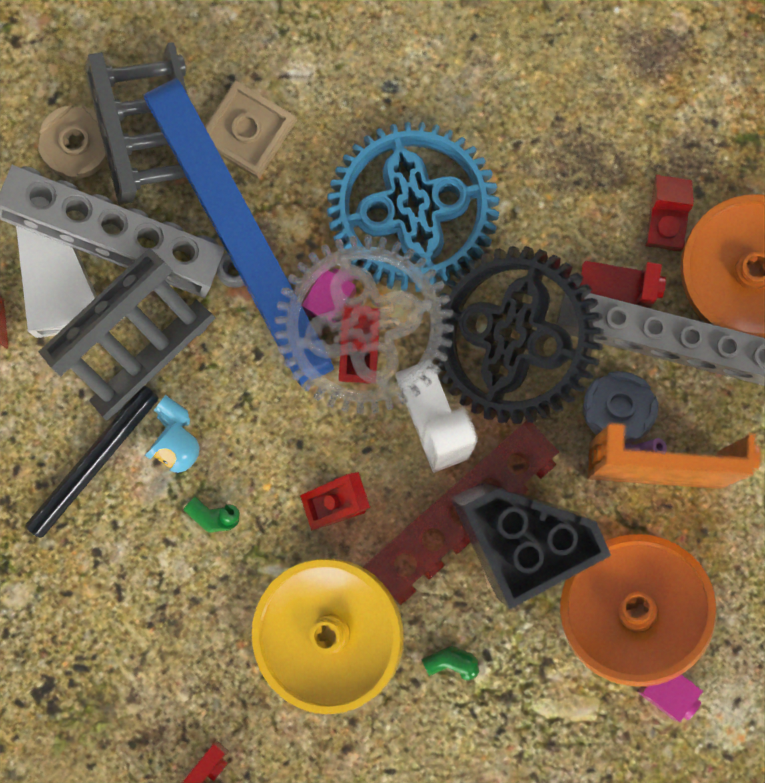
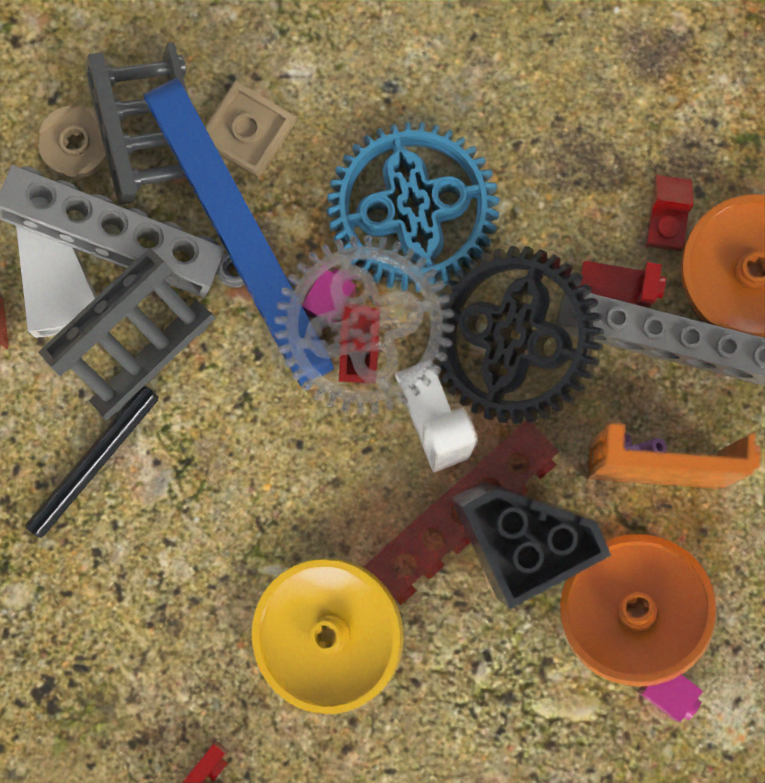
medium azure piece [144,395,200,473] -> none
green arm [183,497,240,533] -> none
red slope [300,472,370,531] -> none
green arm [421,646,479,680] -> none
sand blue tile [582,371,659,444] -> none

